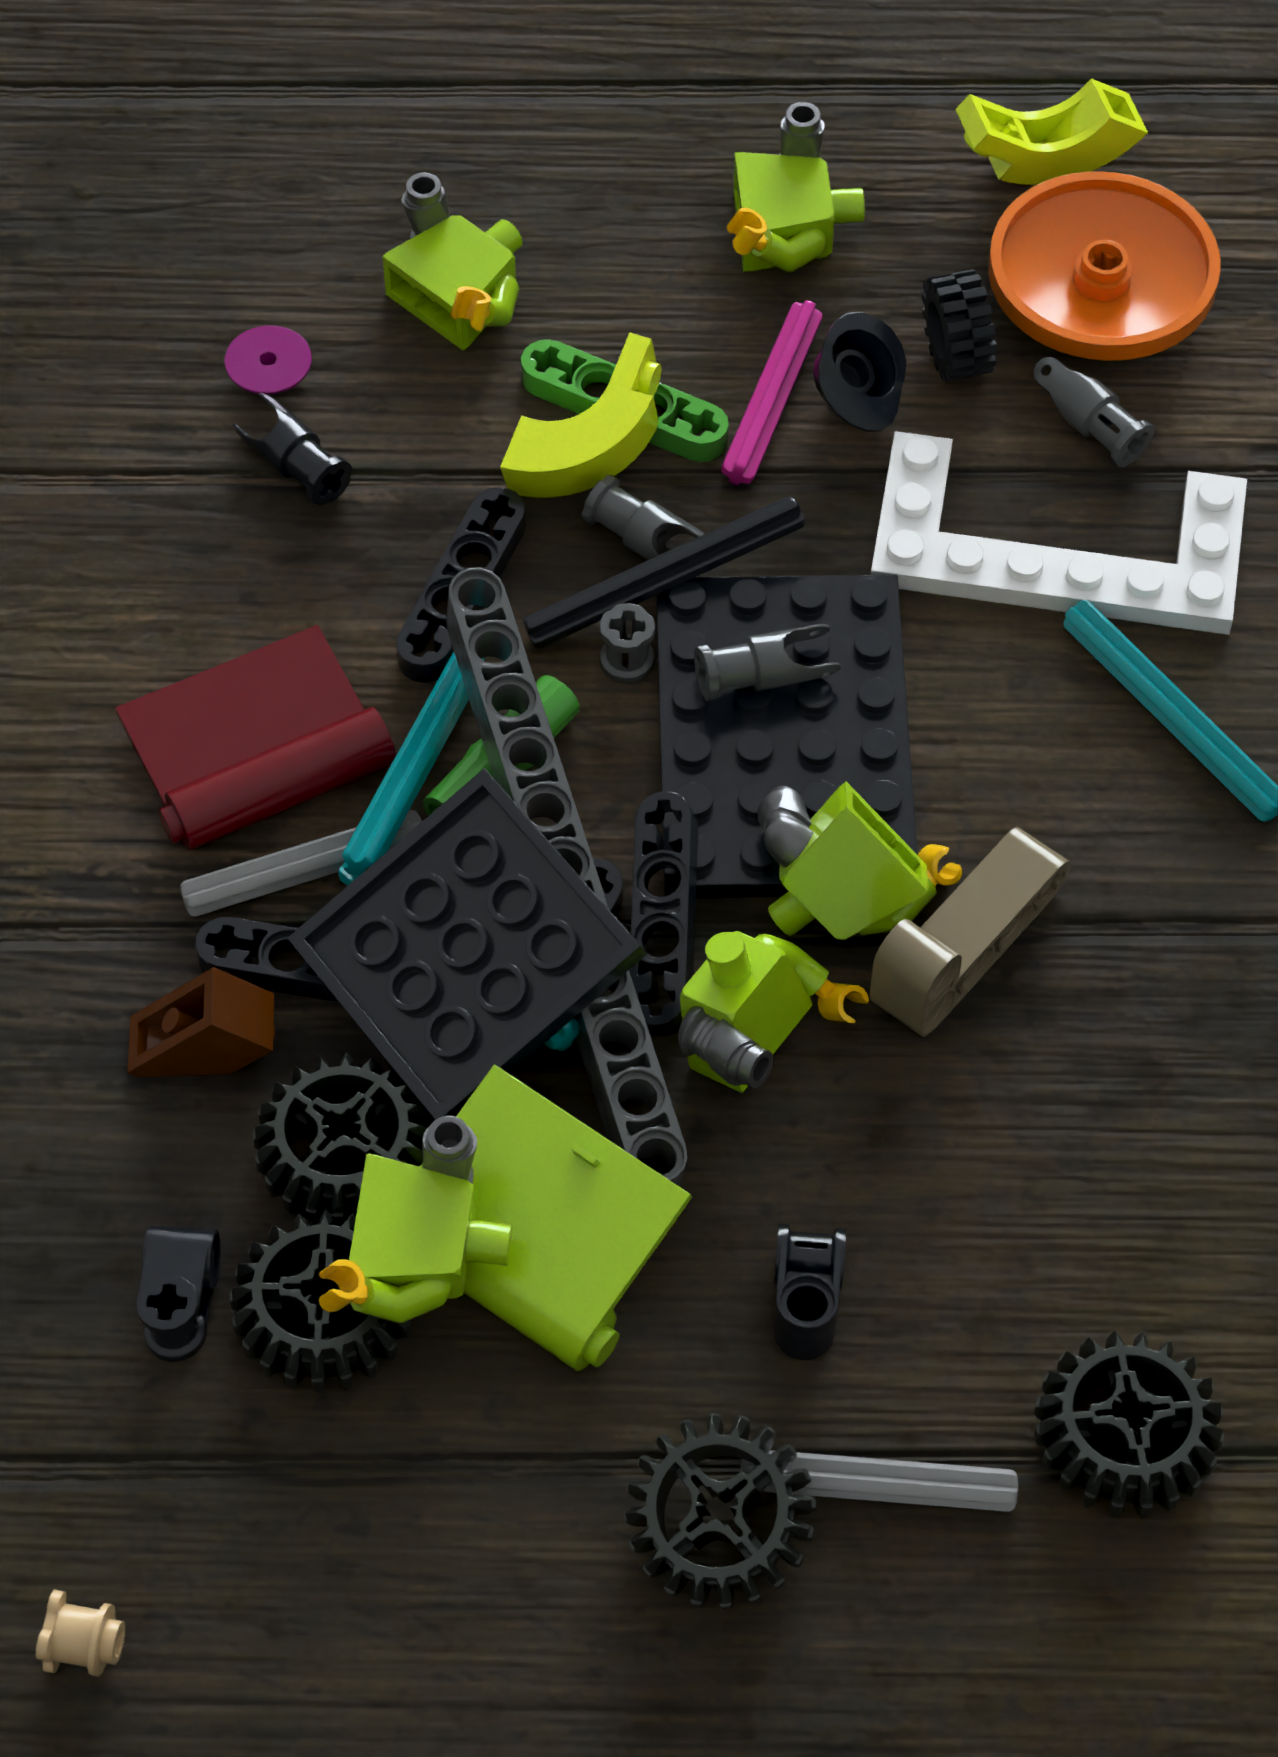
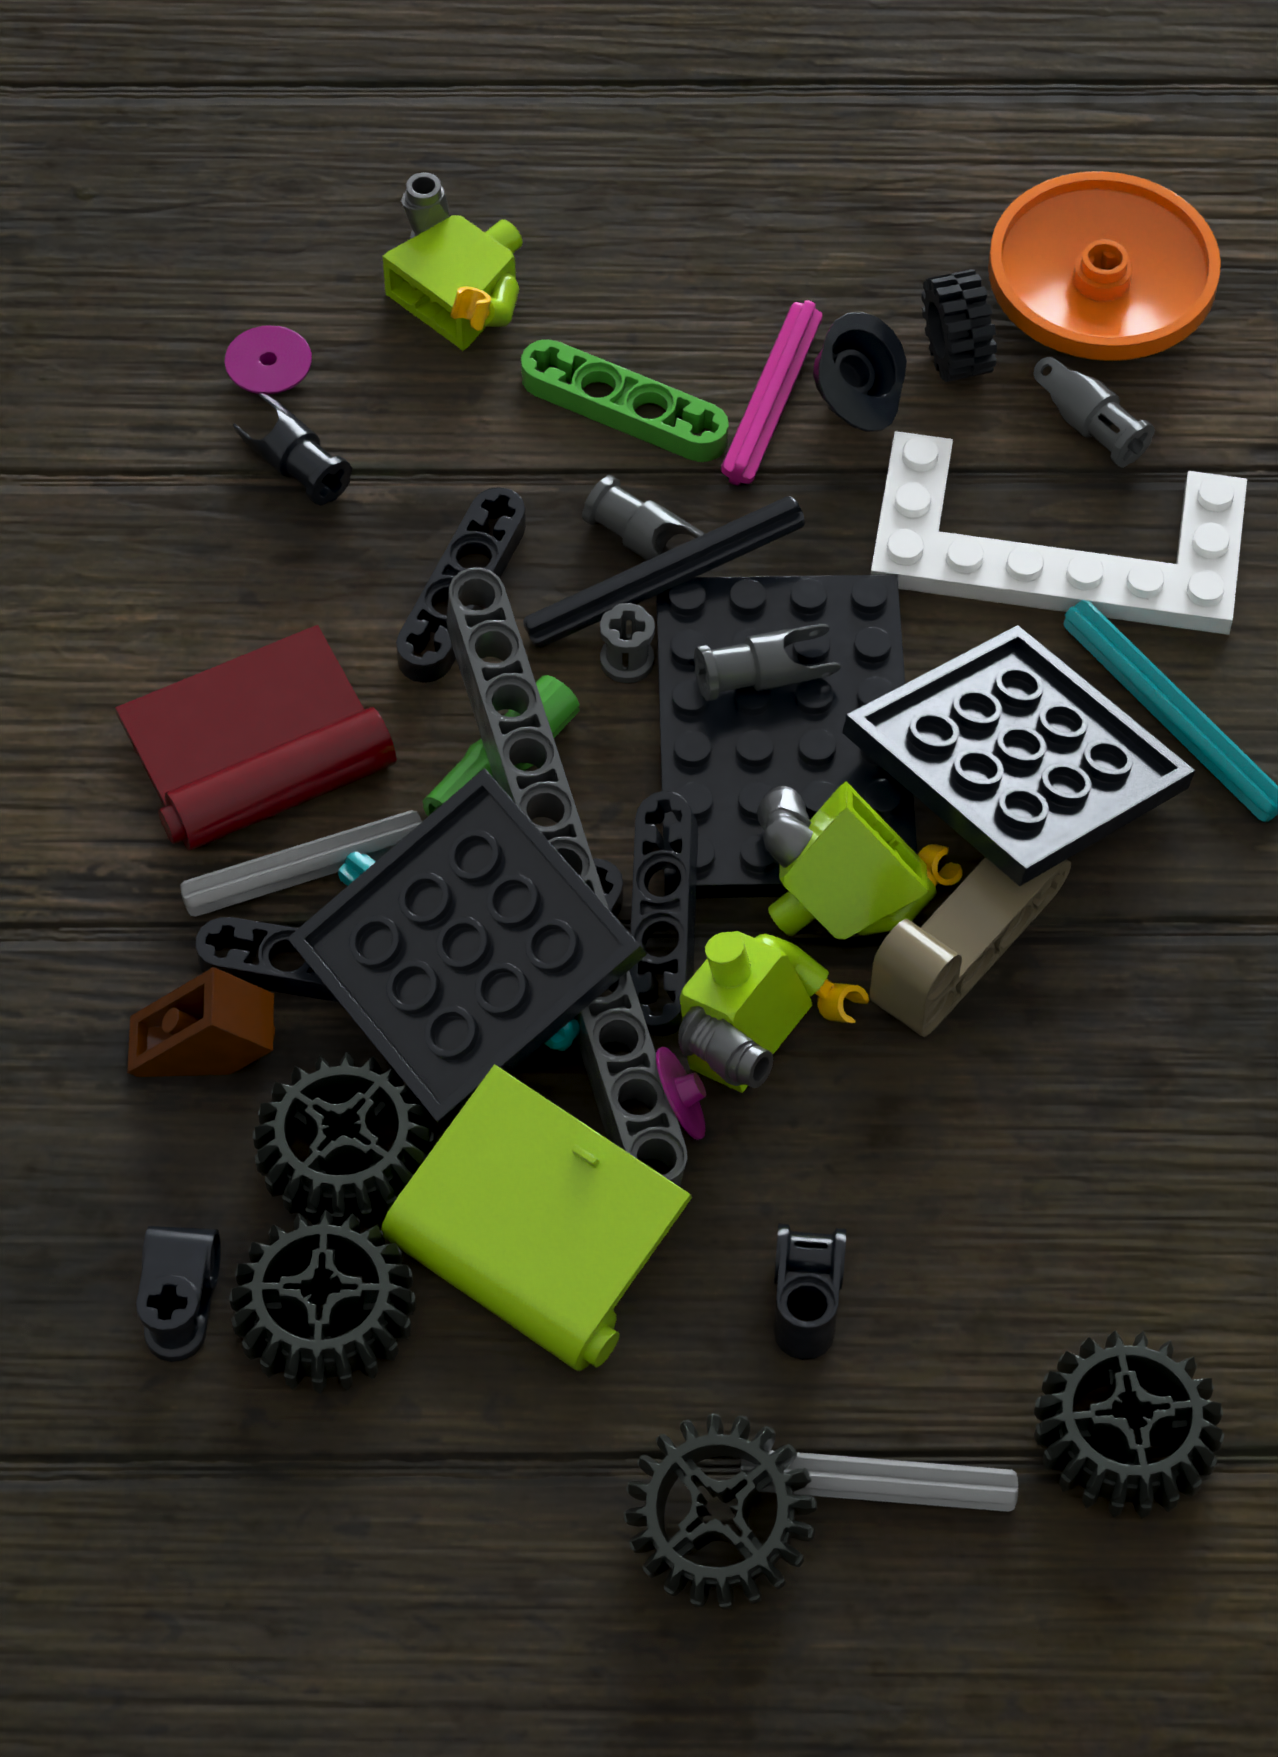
tan brick [36,1590,125,1677] -> none
lime torso [319,1116,512,1323] -> none
teal axle [342,651,484,876] -> none
neon yellow arch [500,332,662,498] -> none
lime torso [726,102,865,272] -> none
neon yellow arch [955,78,1148,185] -> none
none -> magenta piece [656,1047,706,1140]
none -> black plate [842,625,1195,886]

